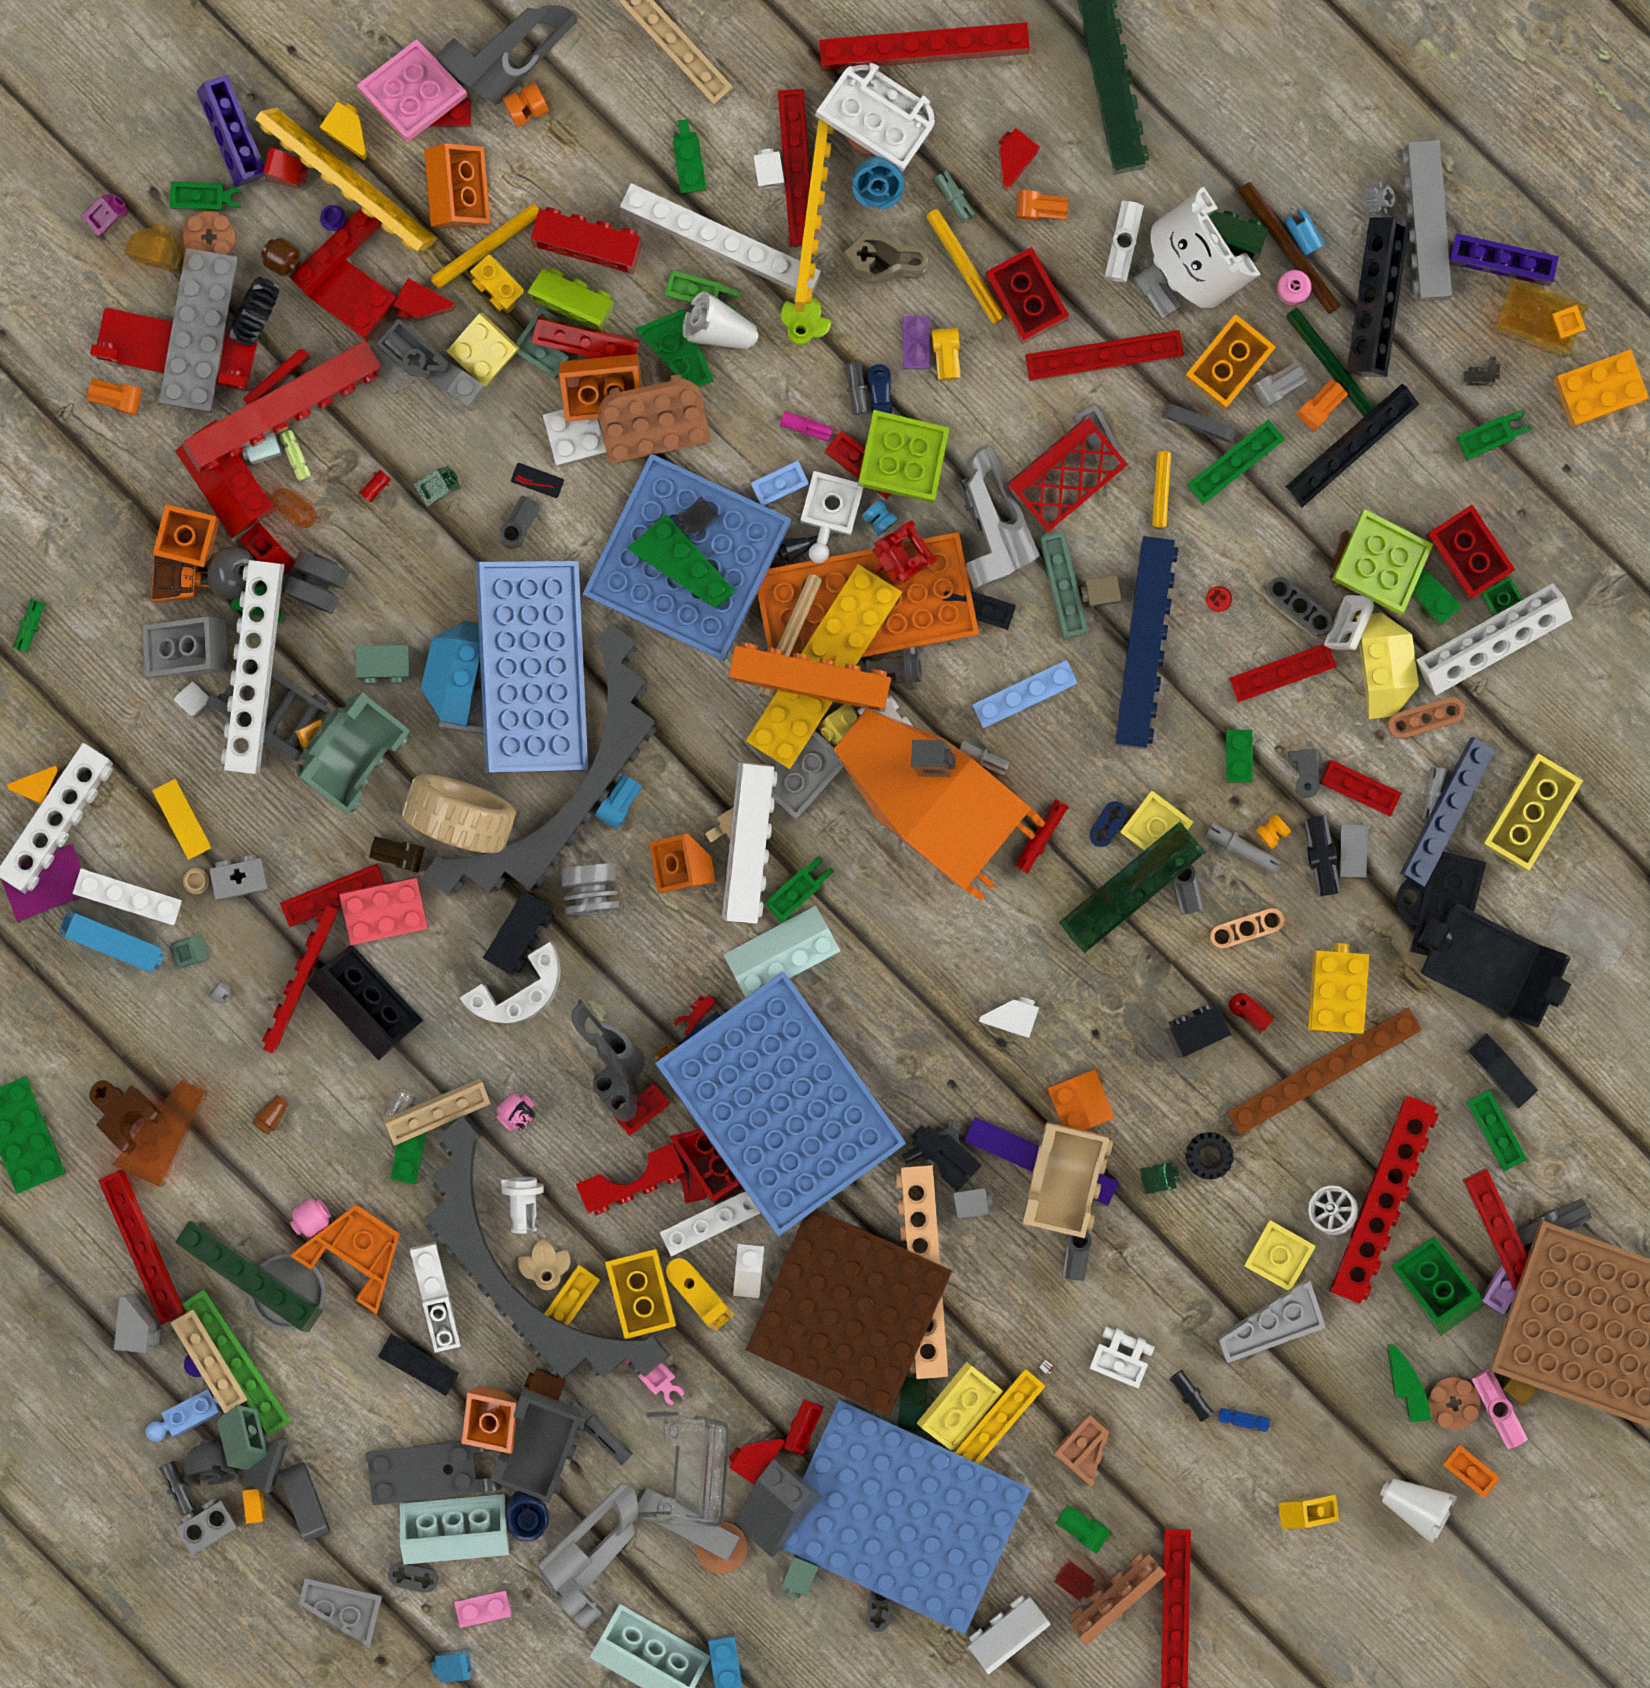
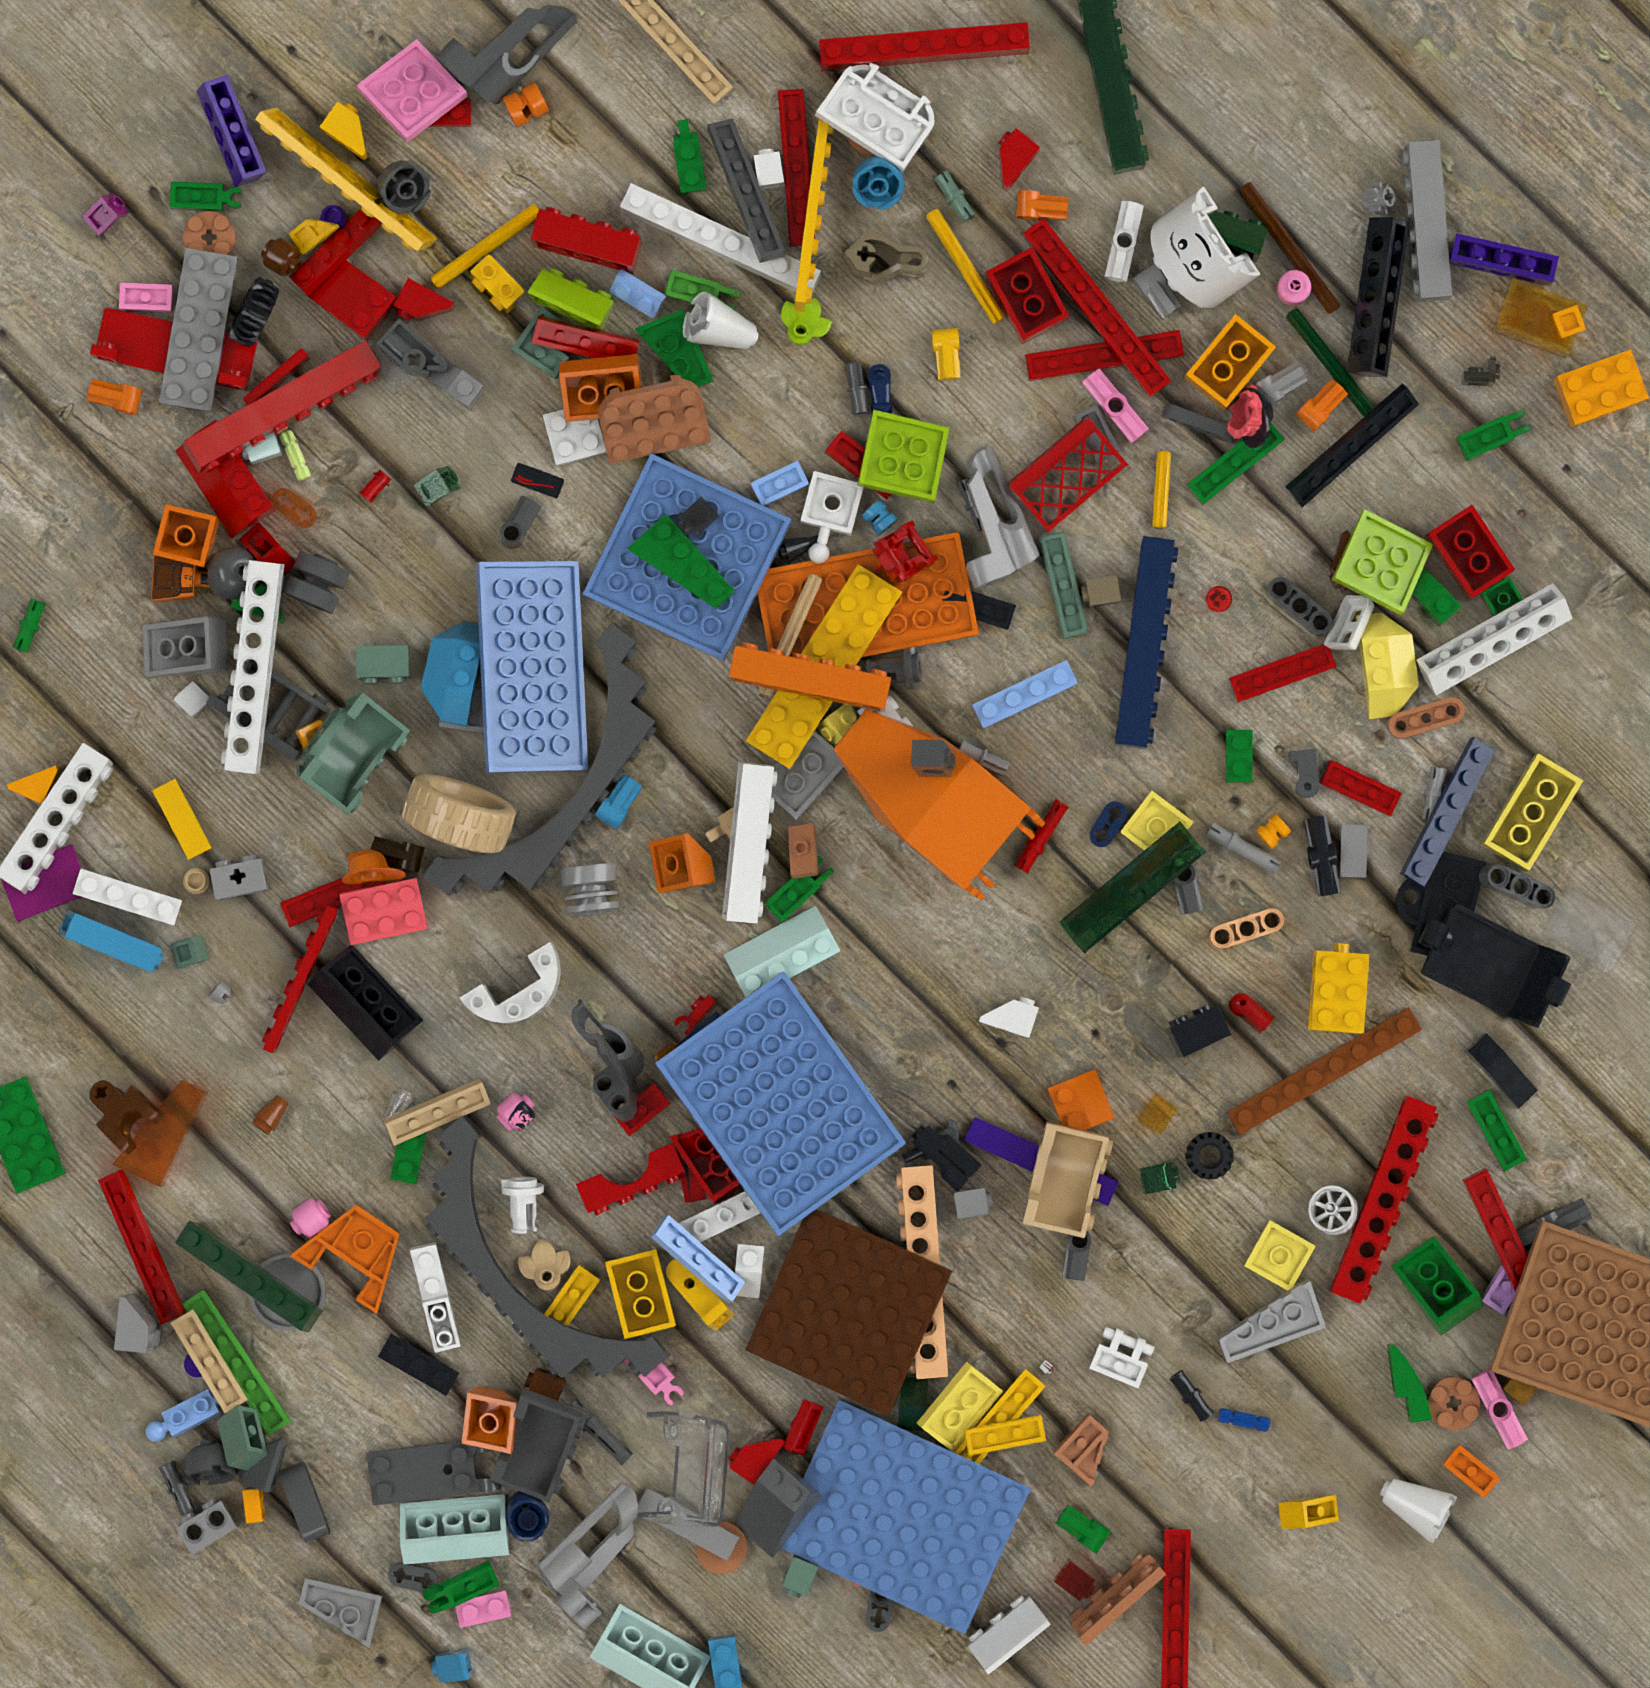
clear yellow brick [124,224,184,274] -> none
red slope [263,147,308,189] -> none
orange slope [424,143,491,228] -> none
light yellow plate [446,313,520,387] -> none
black brick [483,891,555,976] -> none
dark pink axle [780,410,833,442] -> none
medium lavender tile [903,316,929,369] -> none
dark azure piece [1286,208,1326,256] -> none
none -> bright pink plate [119,283,173,312]
none -> yellow tile [288,218,340,255]
none -> orange piece [342,850,406,884]
none -> dark grey cylinder [377,160,431,214]
none -> green hinge [422,1560,500,1614]
none -> light blue plate [609,269,666,319]
none -> light blue plate [650,1215,745,1304]
none -> dark grey plate [707,118,786,263]
none -> nougat plate [788,823,818,879]
none -> yellow tile [963,1414,1046,1456]
none -> red plate [1023,218,1171,398]
none -> bright pink piece [1082,368,1149,444]
none -> clear yellow panel [1138,1094,1178,1134]
none -> coral hair [1227,384,1273,448]
none -> dark grey beam [1479,864,1556,909]

